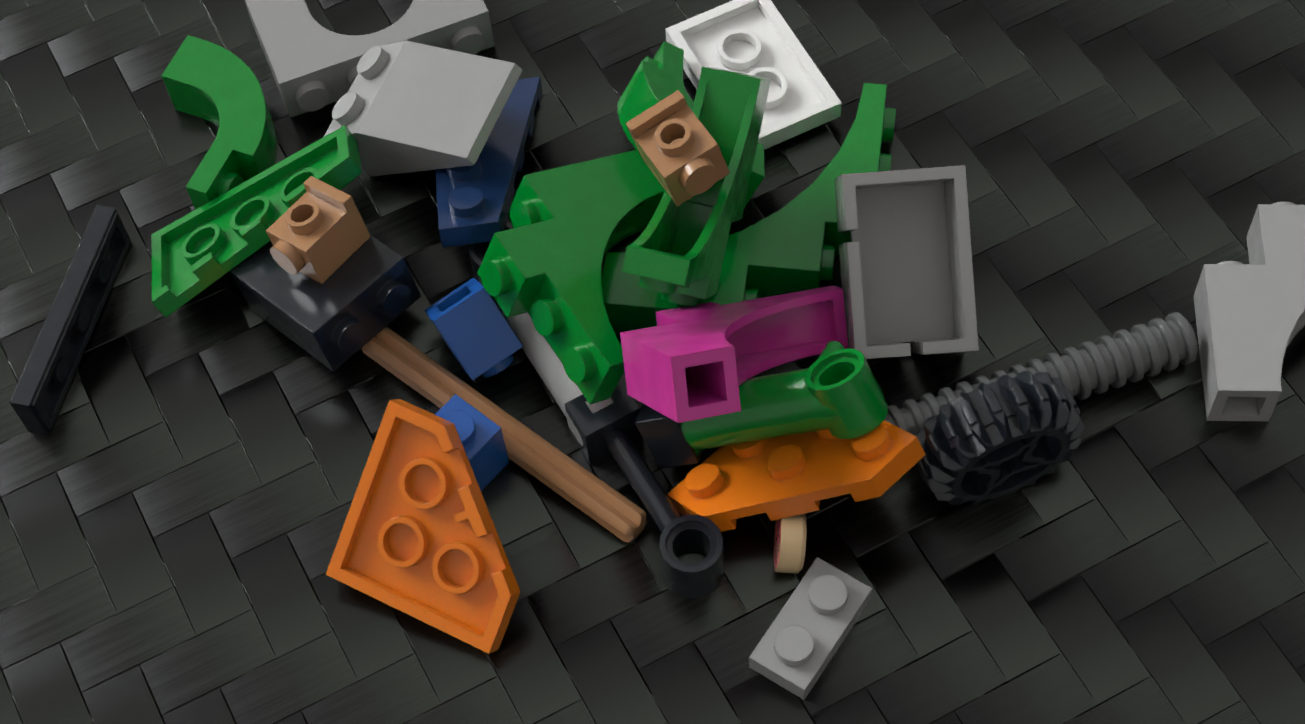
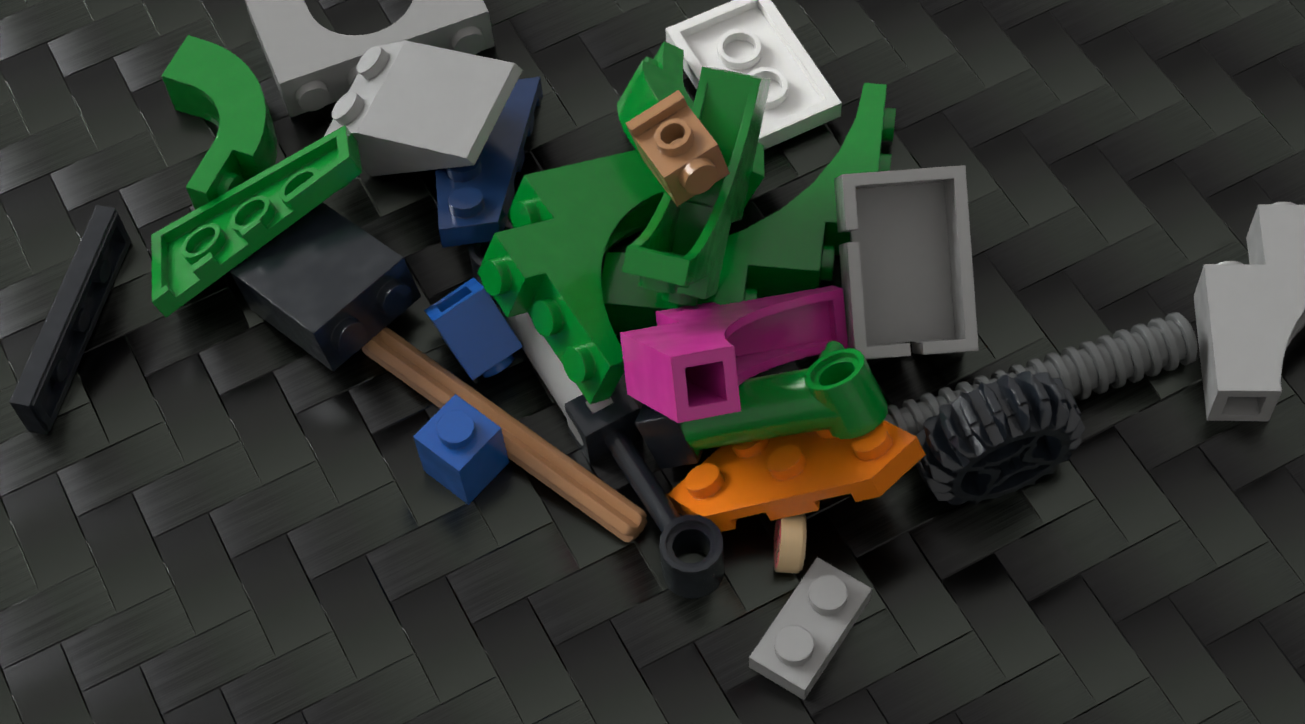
medium nougat brick [266,176,371,284] -> none
orange plate [325,399,521,654] -> none

